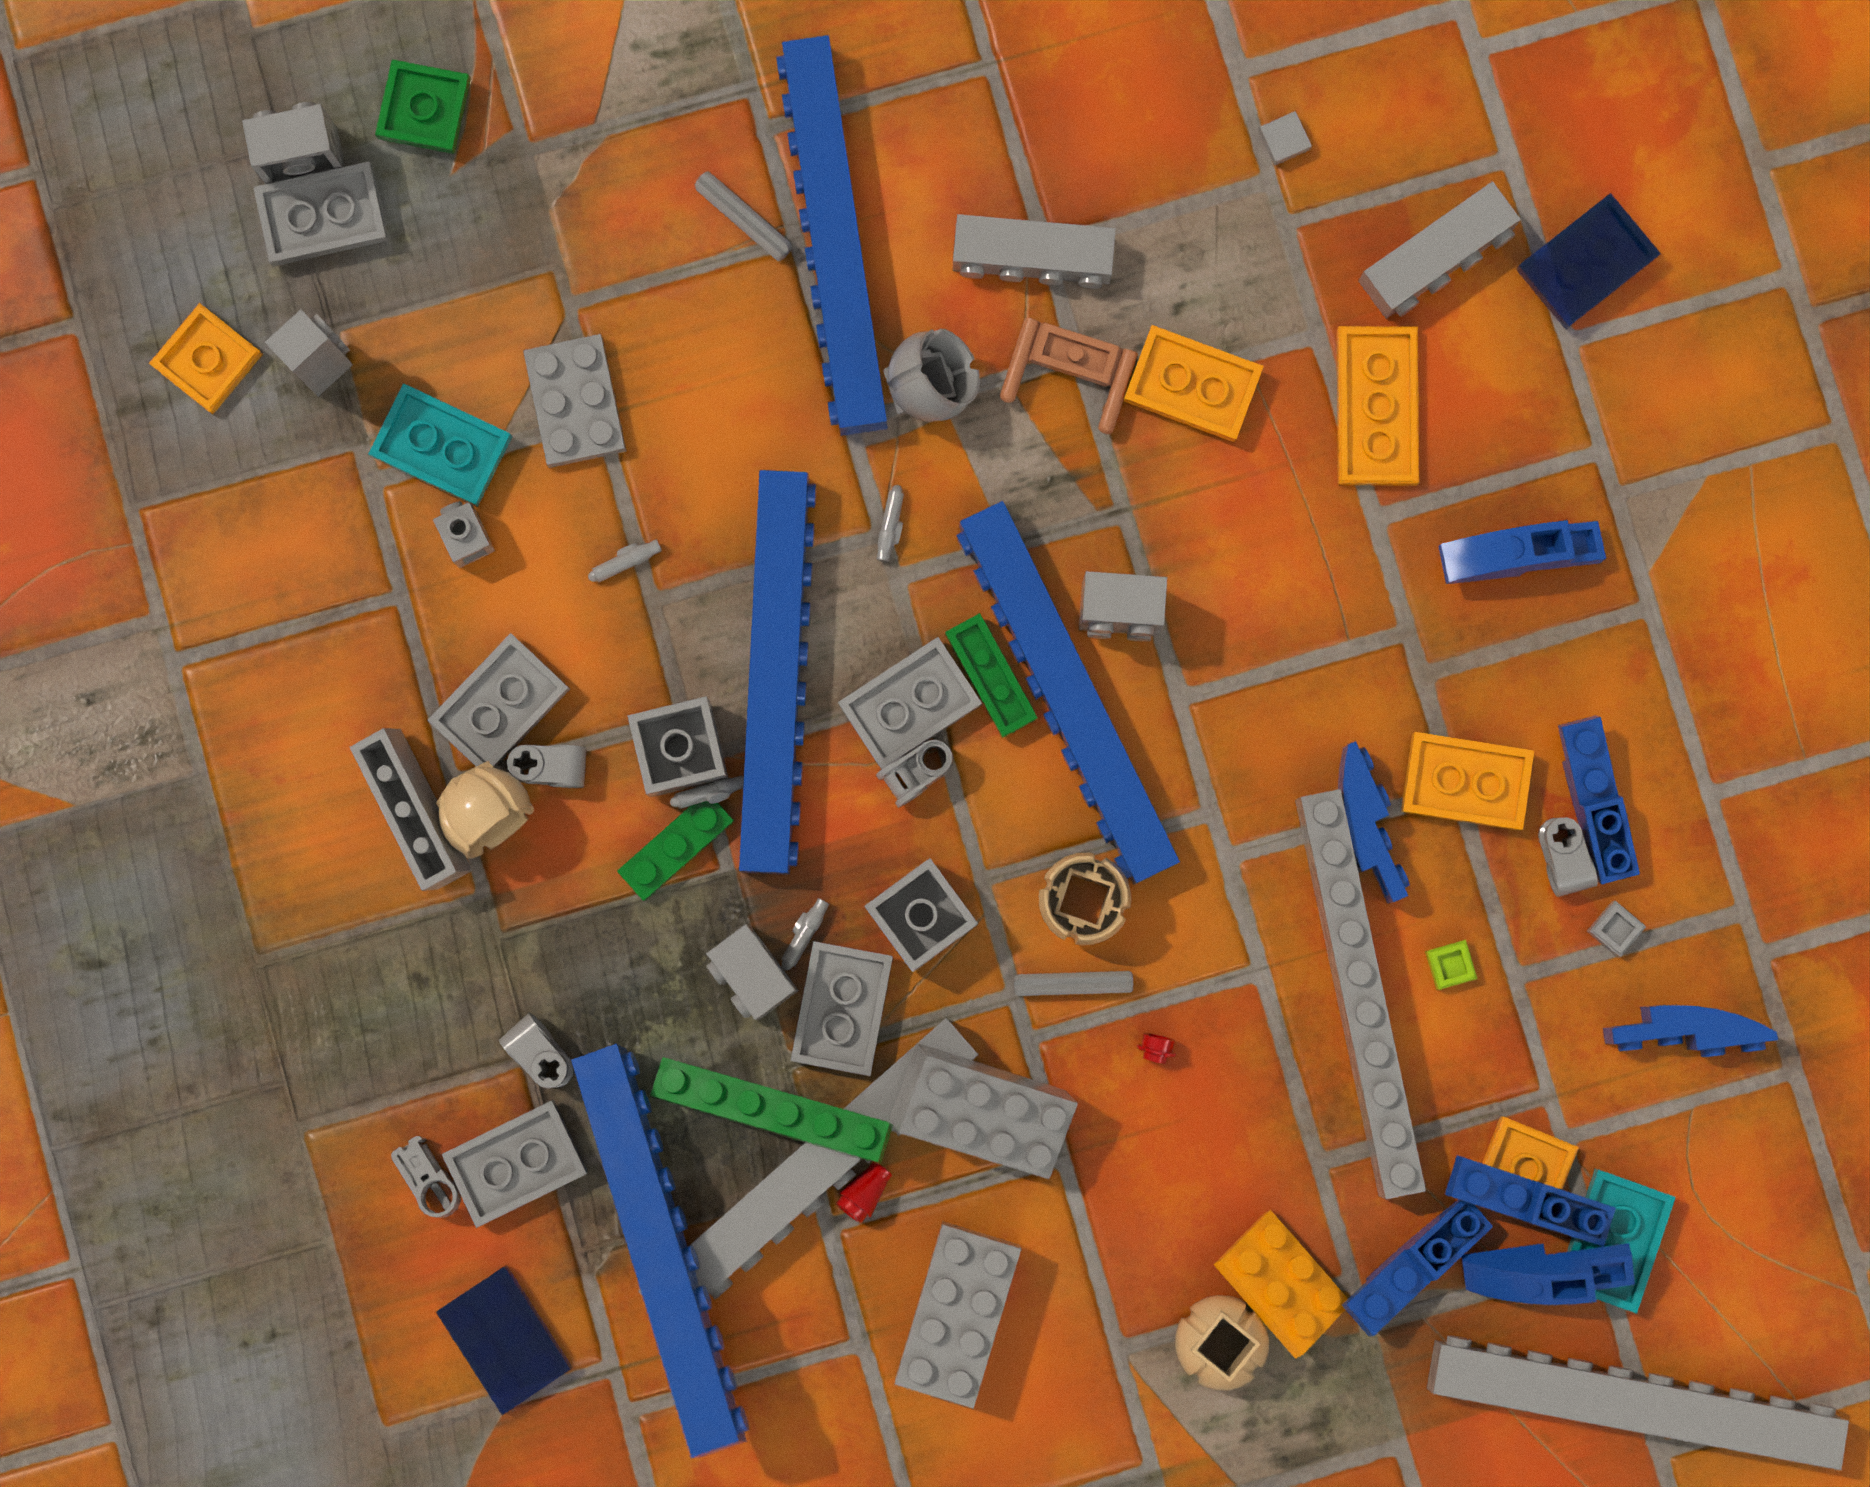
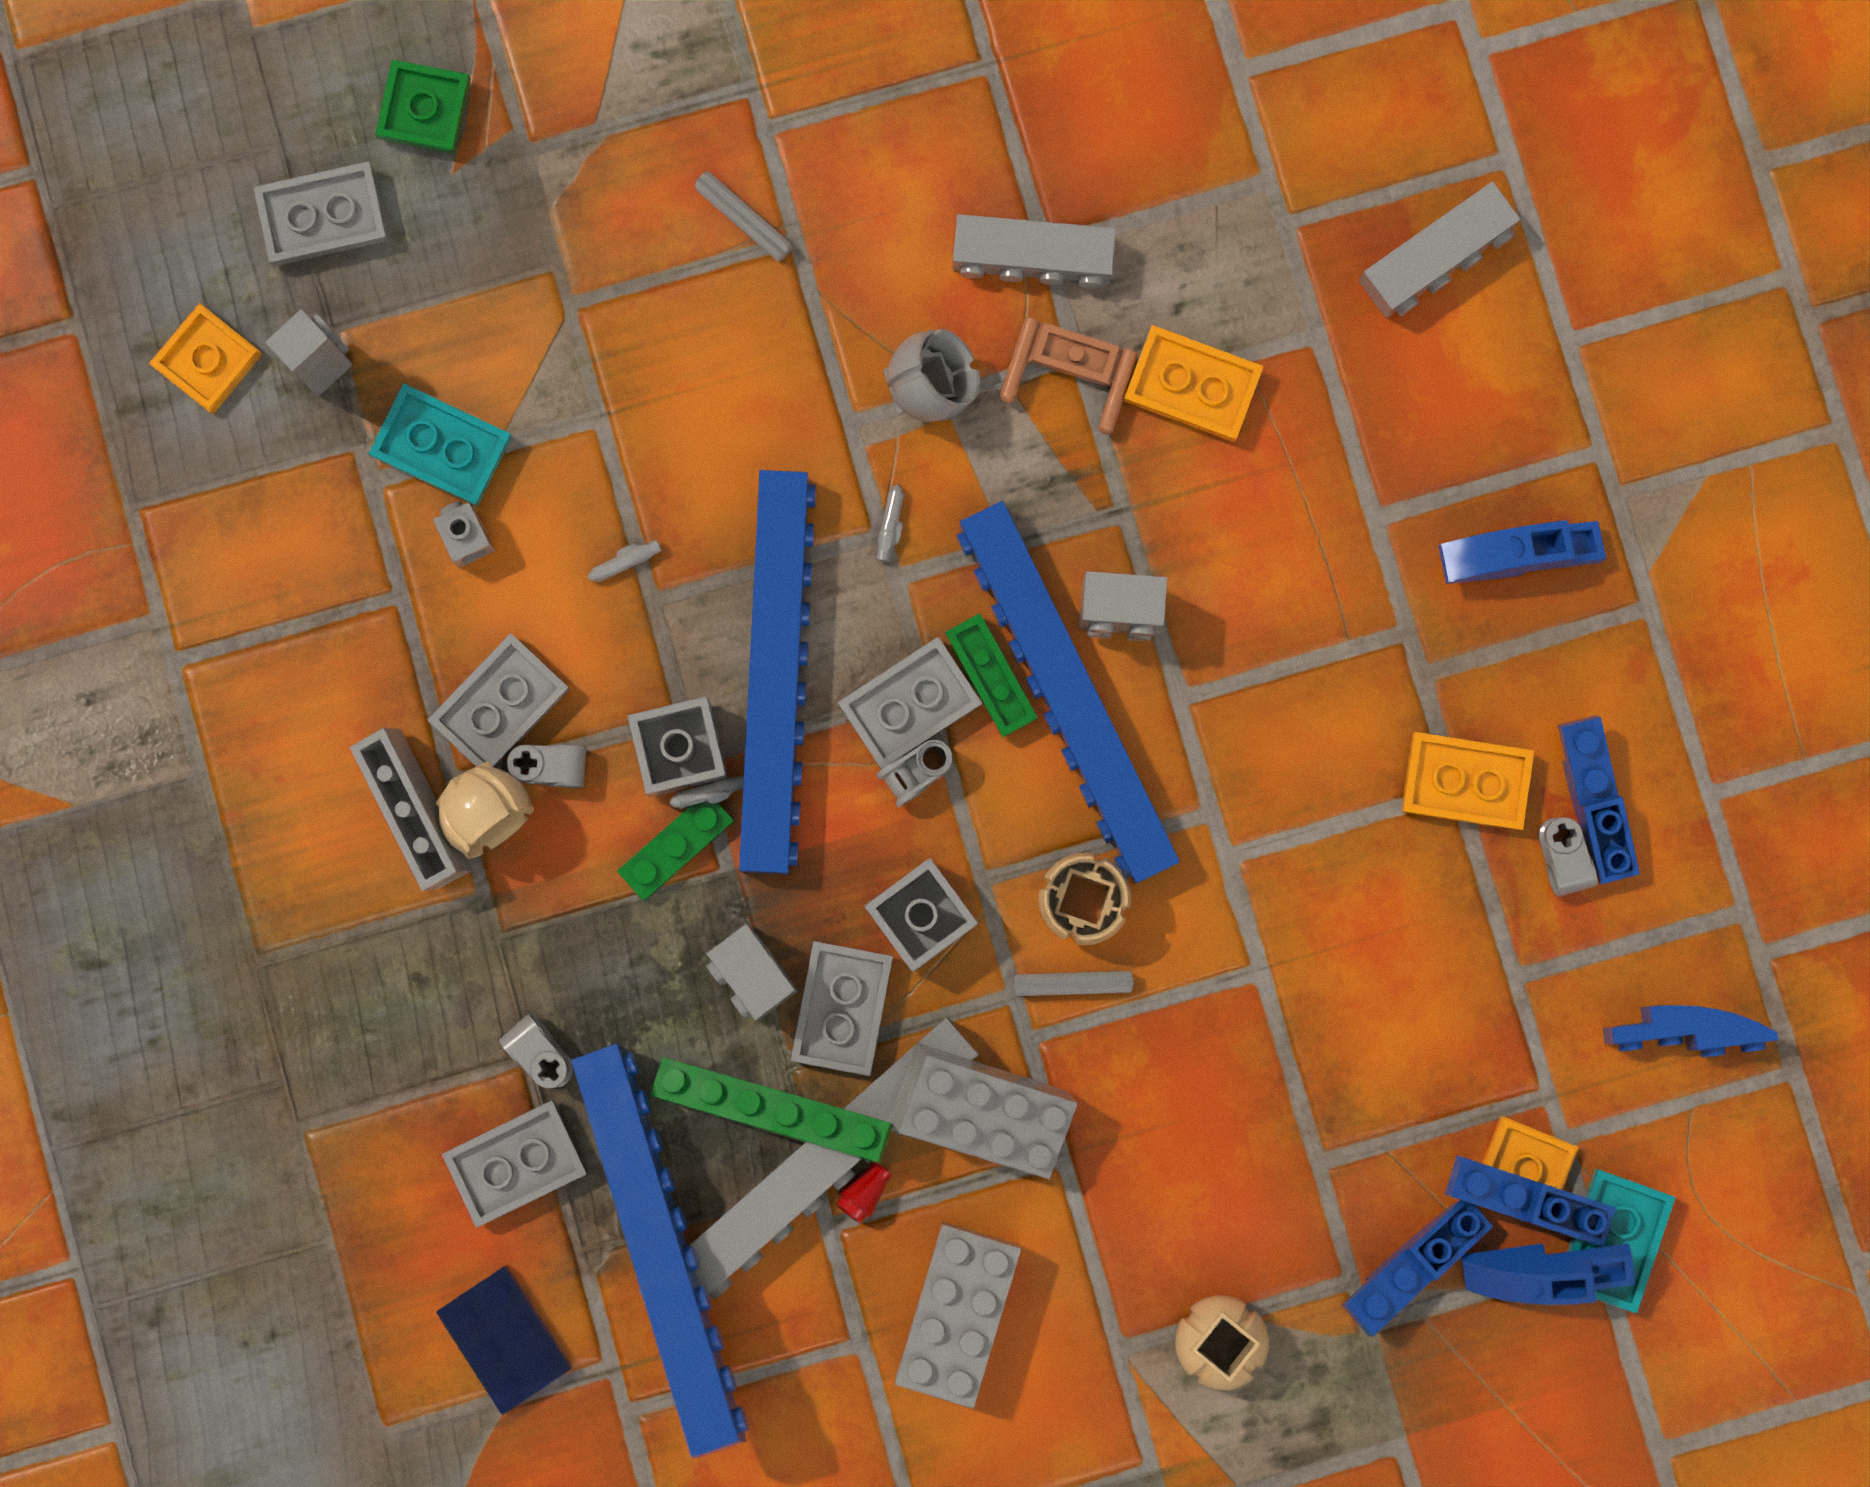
light grey brick [242,102,345,184] -> none
light grey piece [391,1136,461,1218] -> none
light grey plate [523,334,626,468] -> none
blue brick [776,35,888,436] -> none
light grey piece [781,898,830,970] -> none
red plate [1137,1033,1176,1064] -> none
light orange plate [1213,1210,1348,1359] -> none
light grey tile [1258,111,1312,166] -> none
light grey brick [1295,789,1426,1199] -> none
light orange tile [1337,326,1419,486] -> none
blue slope [1338,741,1410,904] -> none
lime tile [1425,940,1477,990] -> none
light grey brick [1427,1335,1849,1470] -> none
clear blue plate [1516,193,1661,330] -> none
light grey tile [1587,901,1646,958] -> none

